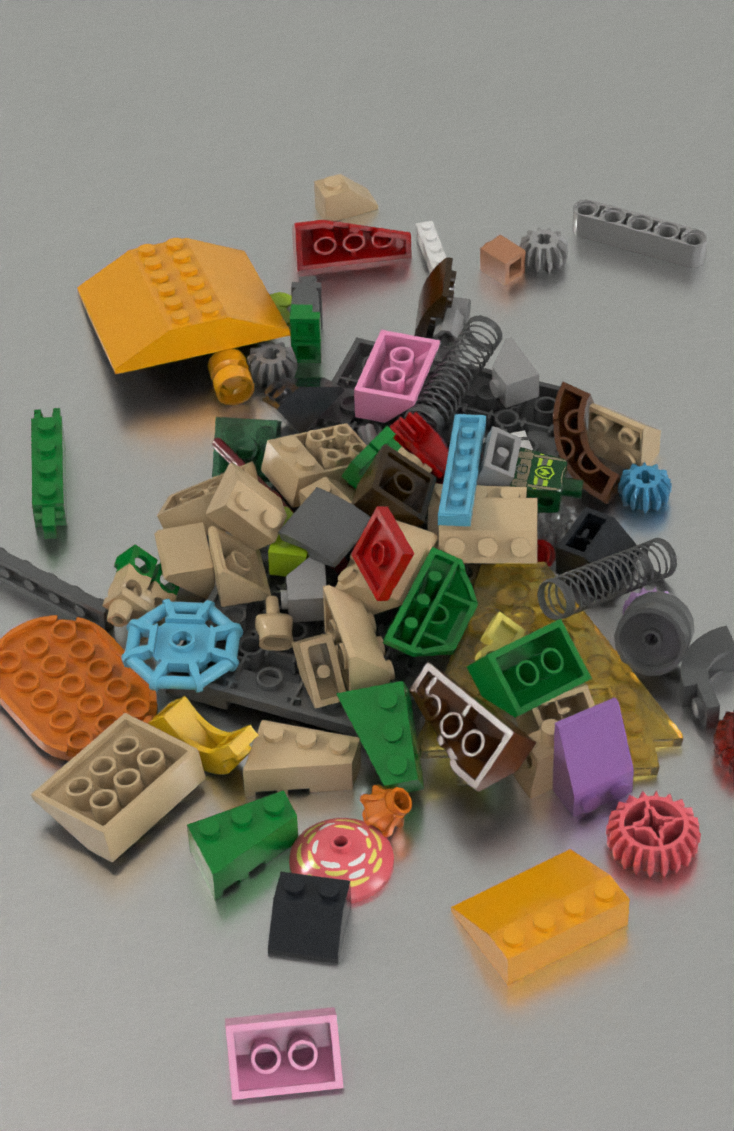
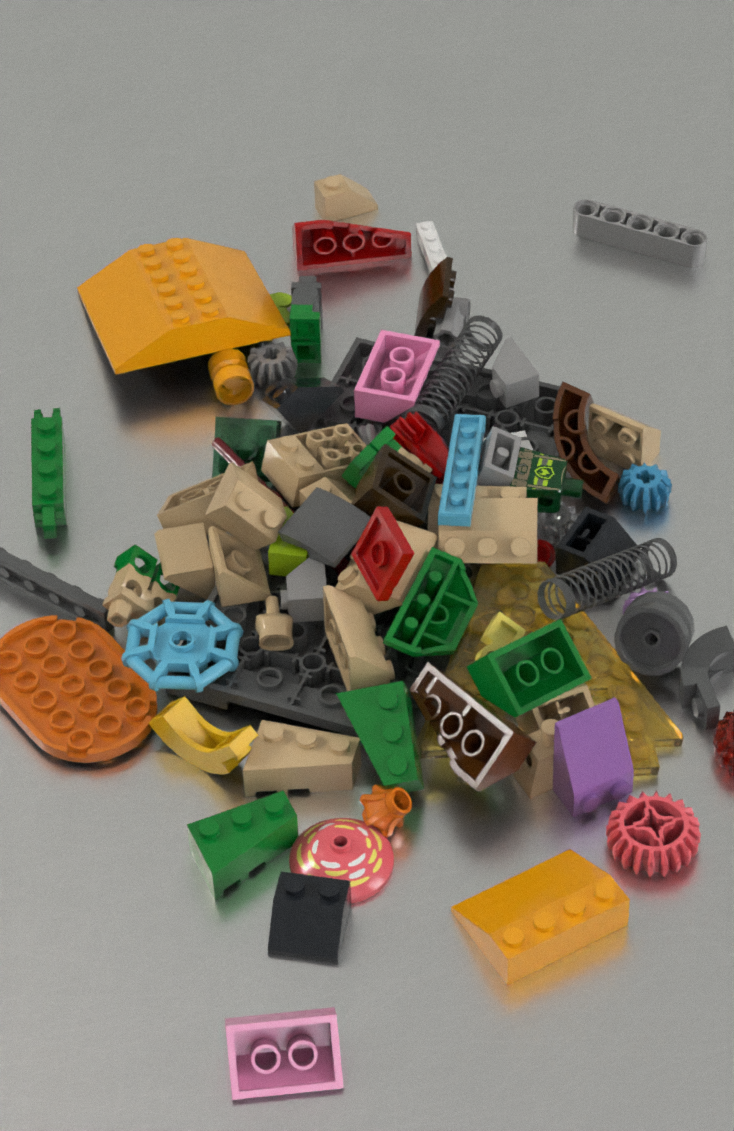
tan slope [31,713,206,863] -> none
tan slope [292,634,346,708] -> none
nougat brick [480,235,526,286] -> none
light grey gear [520,227,568,274] -> none

